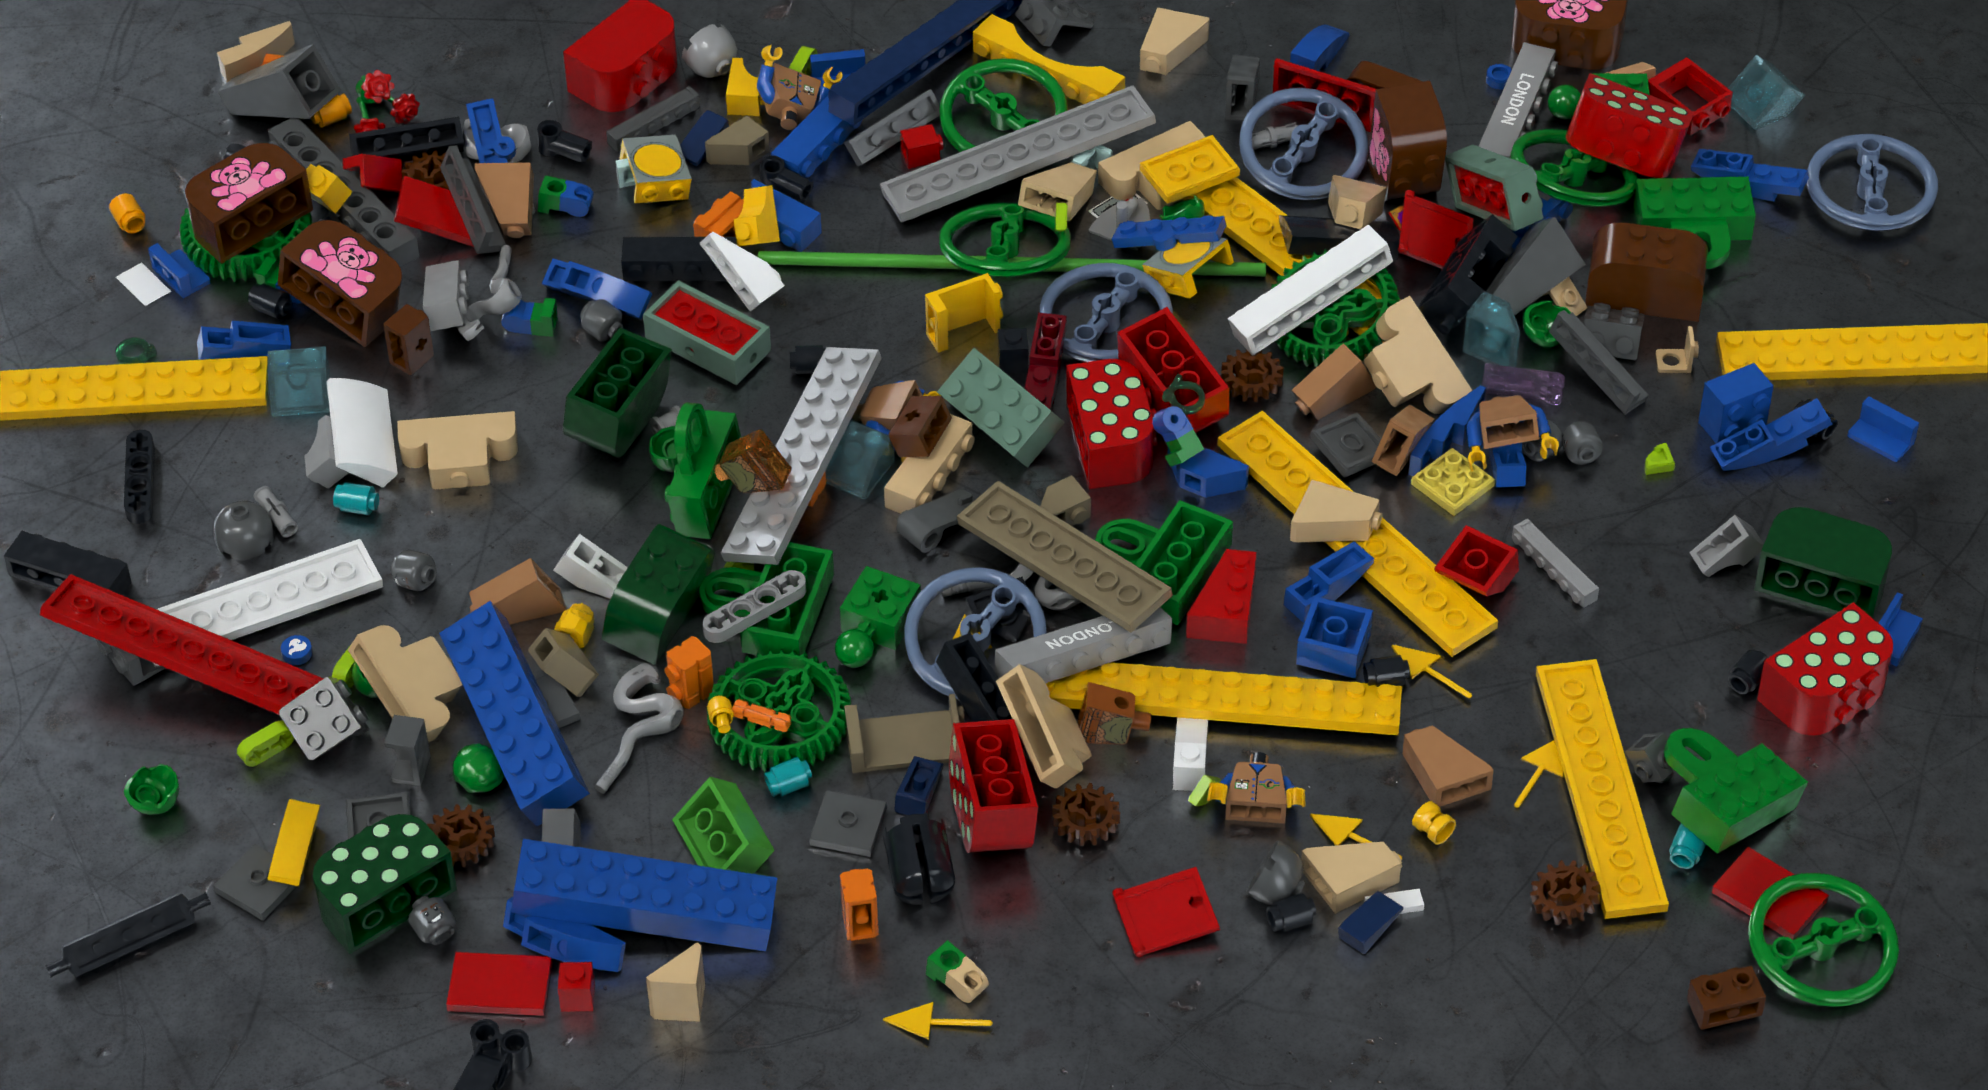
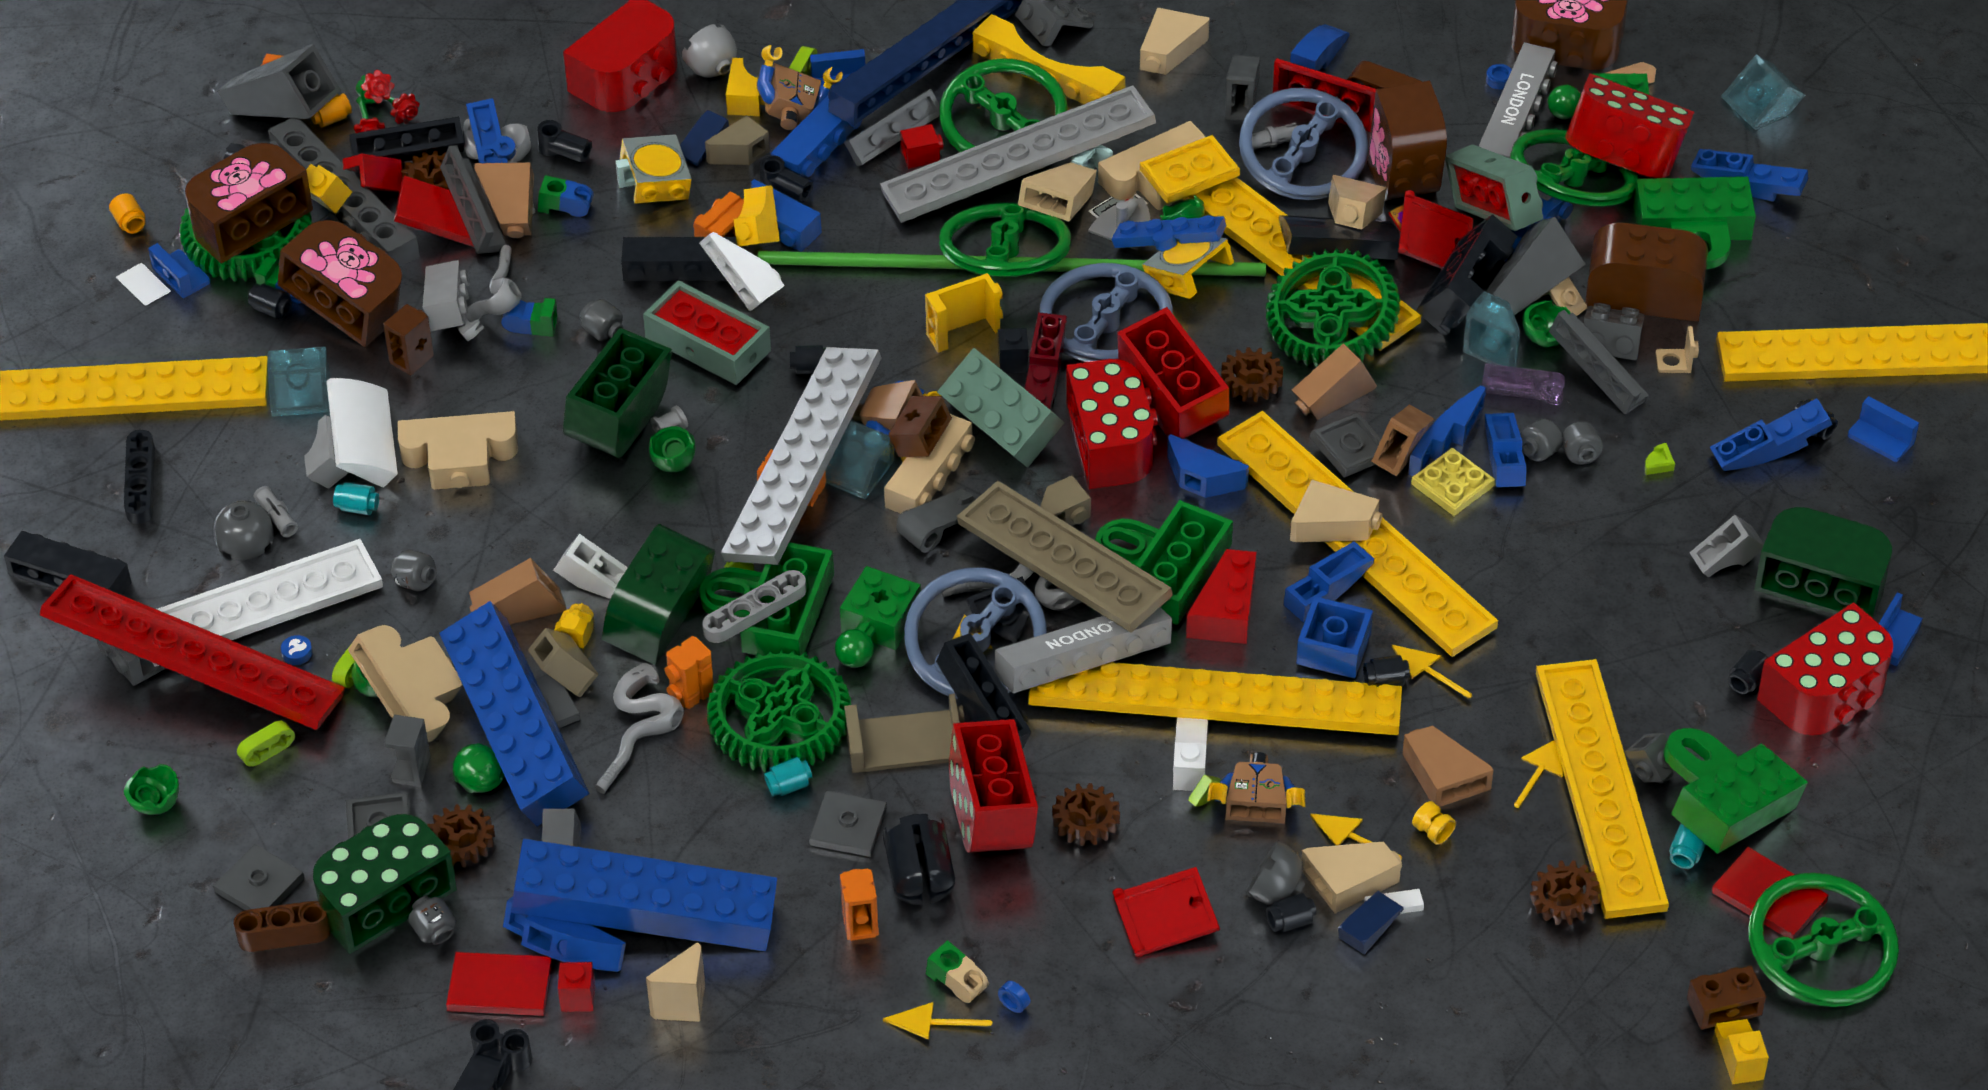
black plate [45,892,211,978] -> none
clear green piece [115,337,157,364] -> none
blue slope [197,321,291,360] -> none
tan slope [217,21,295,83] -> none
yellow slope [267,799,320,886] -> none
bracket [279,676,370,760] -> none
blue slope [541,258,653,319] -> none
dark grey piece [606,86,700,152] -> none
green brick [665,402,742,539] -> none
bright green slope [672,777,775,874] -> none
yellow cylinder [707,695,734,734] -> none
clear orange torso [715,429,792,493] -> none
orange axle [732,699,791,732] -> none
dark blue slope [894,756,944,815] -> none
tan brick [996,664,1092,788] -> none
lime tile [1055,203,1068,231] -> none
dark orange torso [1078,682,1151,745] -> none
leg [1152,406,1204,466] -> none
clear green piece [1162,374,1205,414] -> none
white brick [1228,225,1393,356] -> none
tan brick [1364,296,1473,414] -> none
red slope [1434,525,1519,596] -> none
medium nougat torso [1467,395,1559,471] -> none
light grey piece [1512,518,1599,608] -> none
red window [1648,57,1733,136] -> none
blue brick [1698,363,1774,443] -> none
sand blue piece [1806,134,1938,231] -> none
none -> reddish brown beam [233,901,330,952]
none -> blue tile [998,981,1031,1013]
none -> yellow arch [1715,1019,1769,1084]

